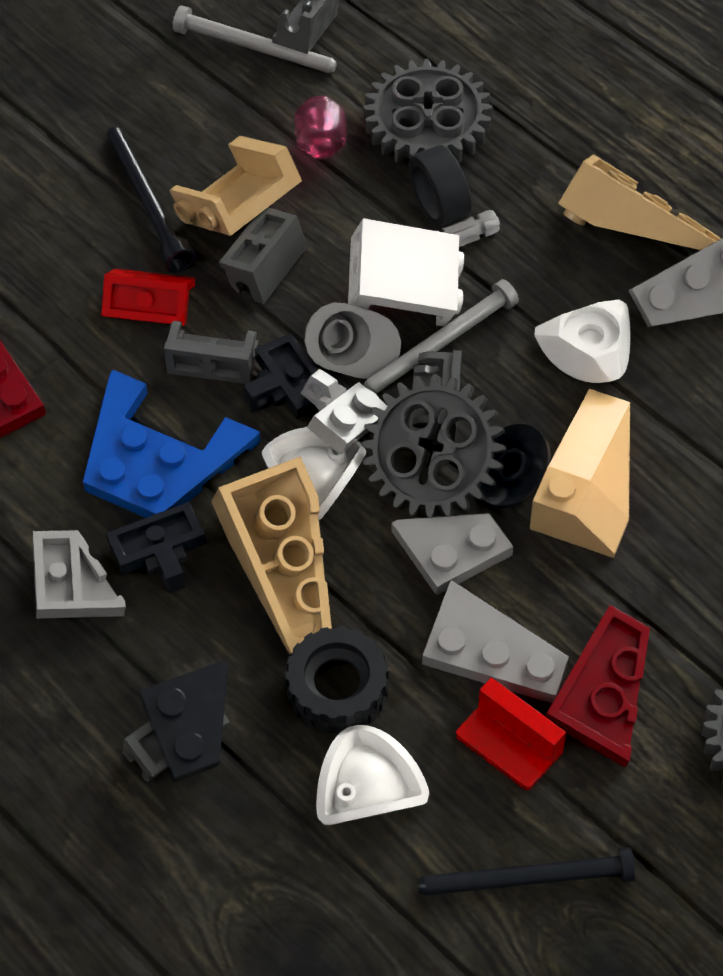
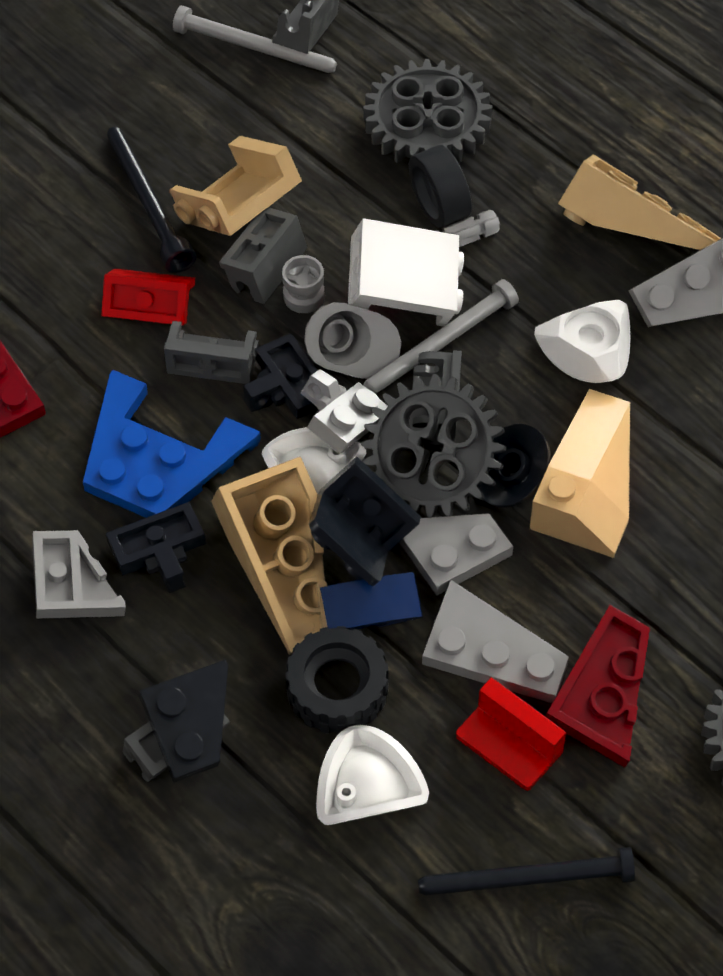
clear pink head [294,96,347,159] -> none
none -> light grey wheel [282,255,324,313]
none -> black bracket [309,456,421,586]
none -> dark blue slope [320,572,423,630]

